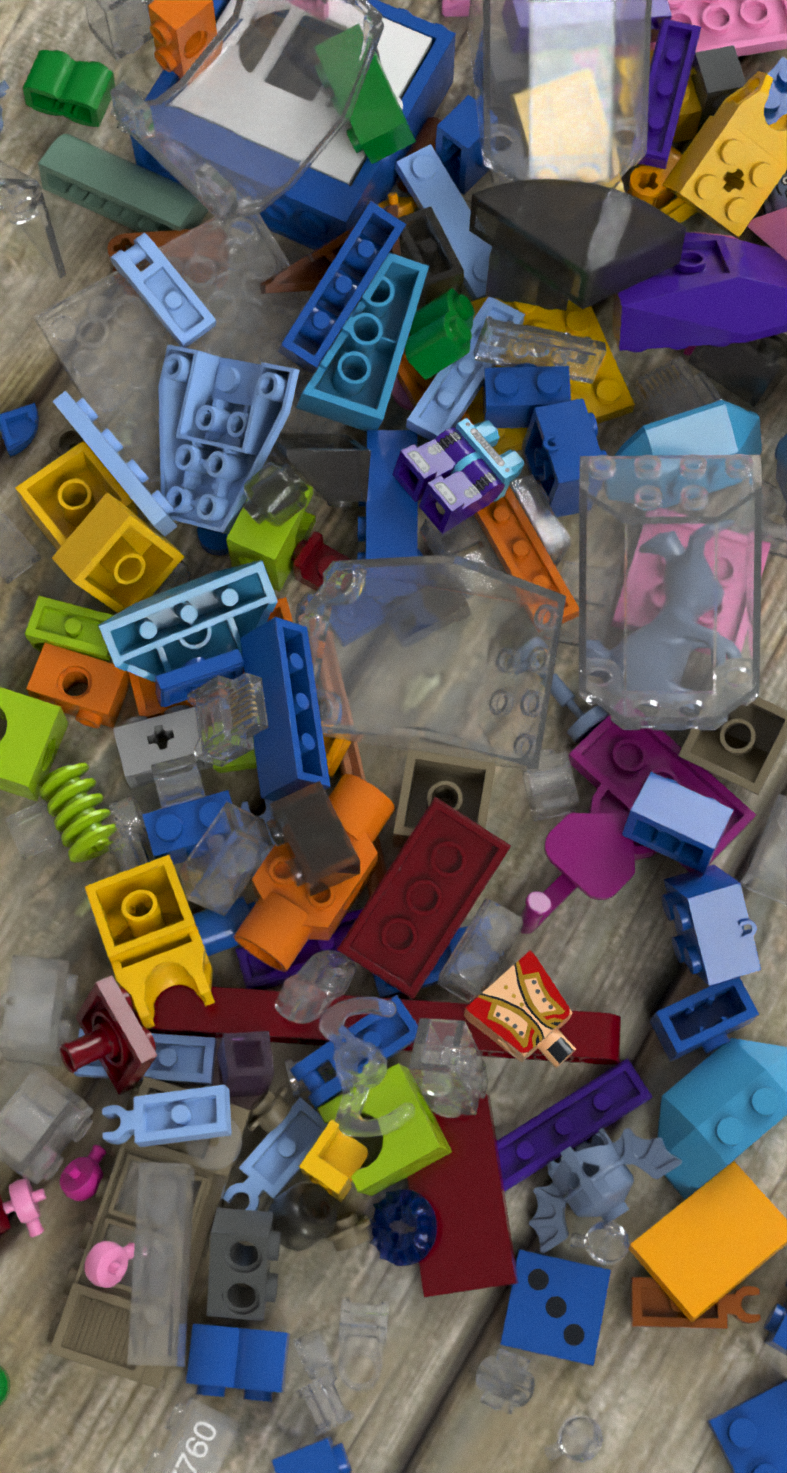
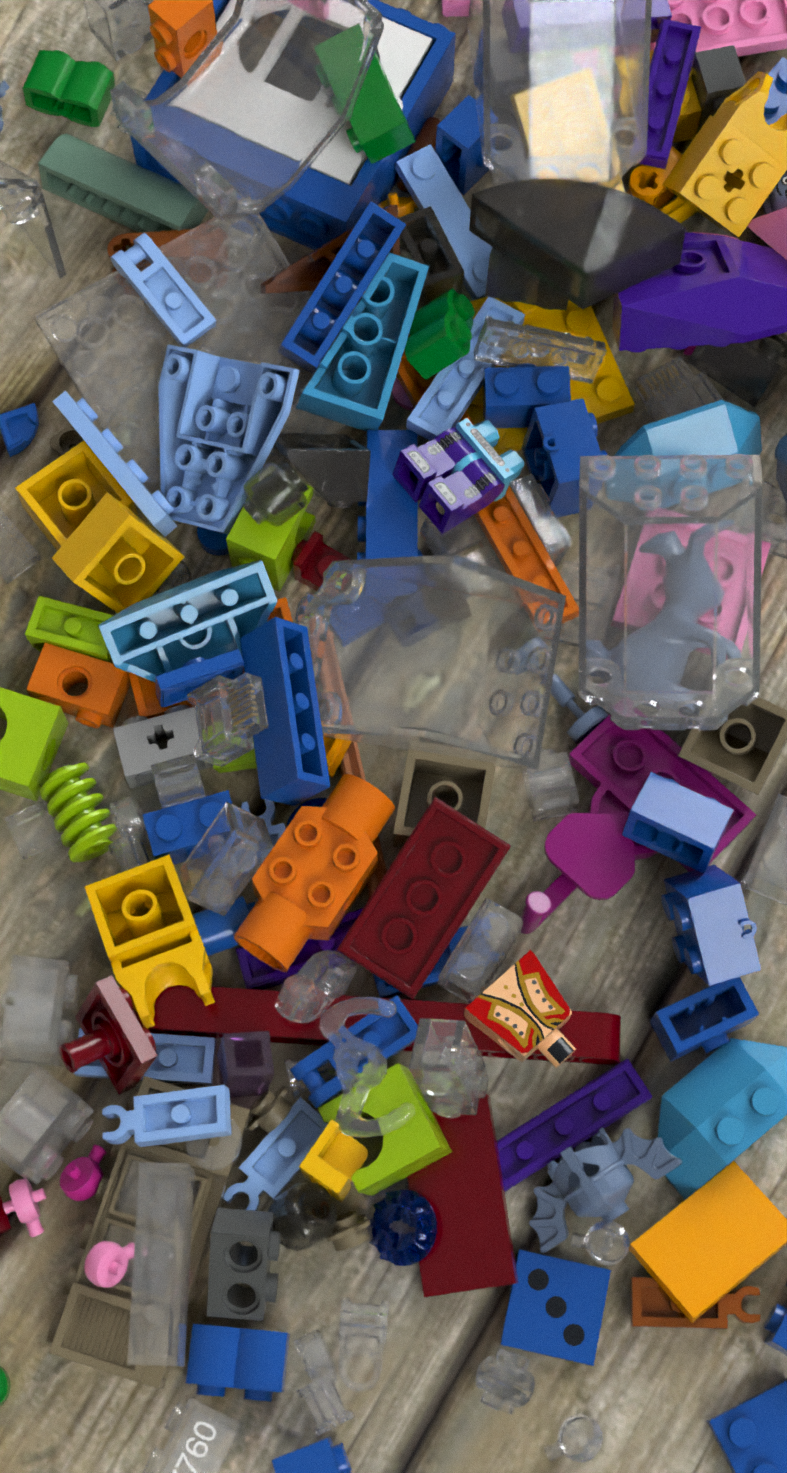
clear smoke brick [266,781,360,897] -> none

